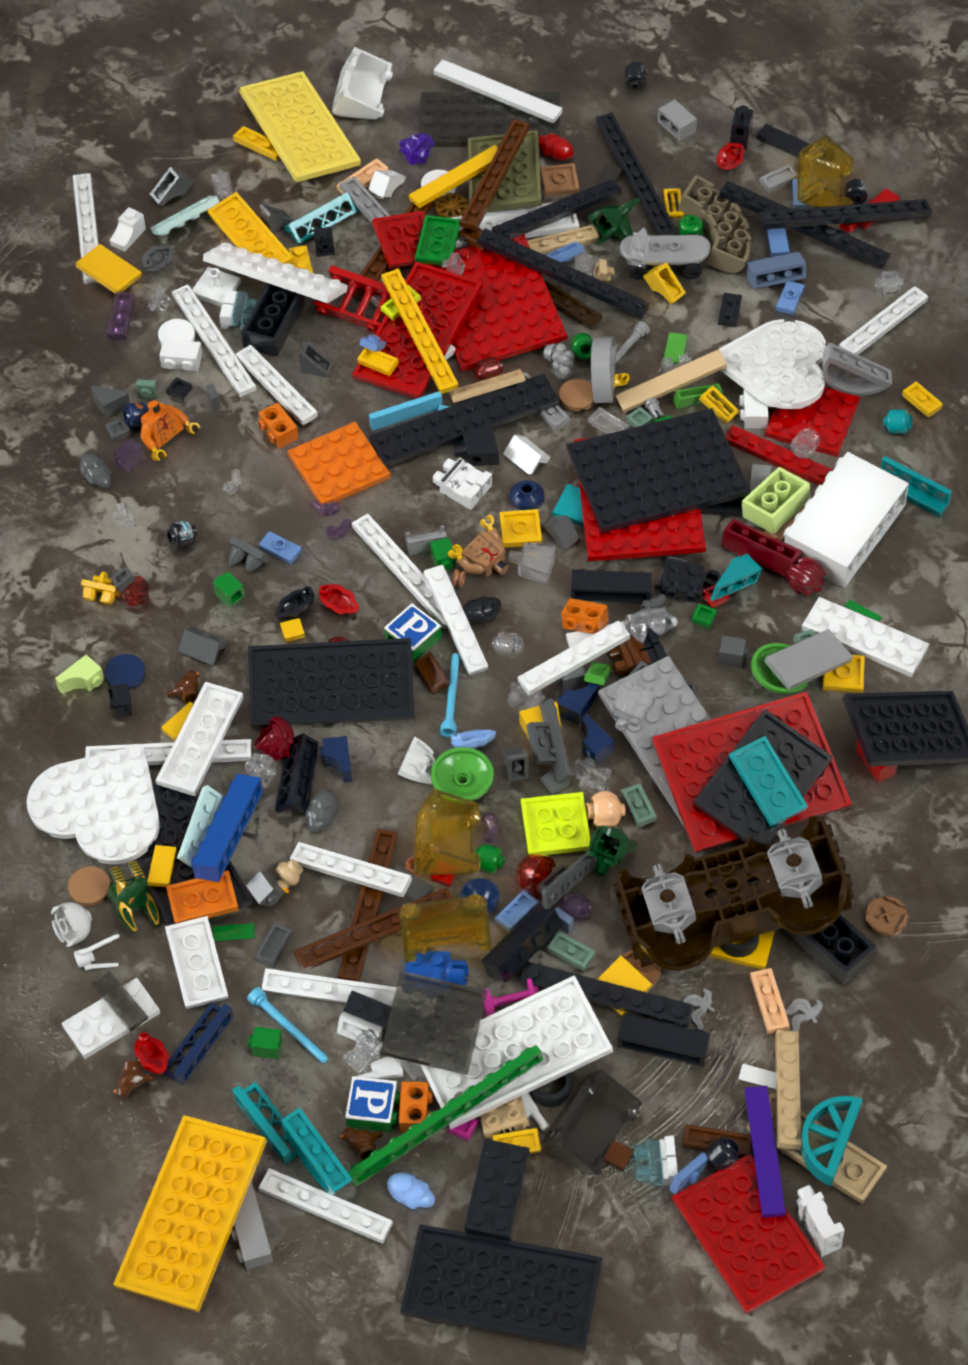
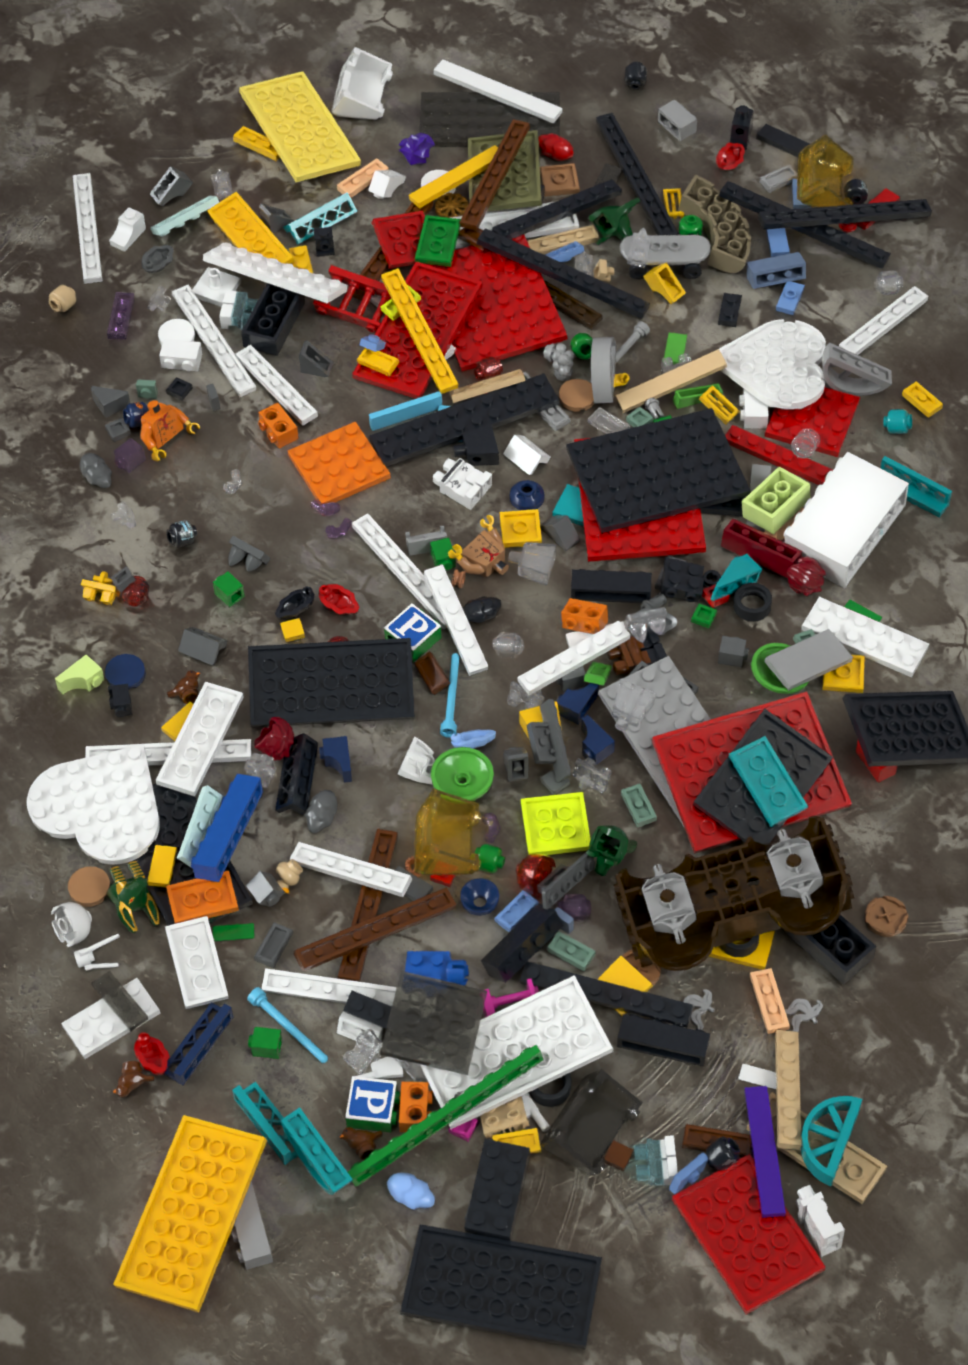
yellow tile [76,244,142,295] -> none
medium blue plate [258,531,302,565] -> none
white plate [259,1168,393,1244] -> none
light grey tile [340,176,390,223] -> none
clear yellow windscreen [399,894,492,962] -> none
clear tile [442,252,465,275] -> none
light nougat plant [586,791,625,828] -> none
none -> tan head [49,285,76,312]
none -> black tyre [734,583,772,622]

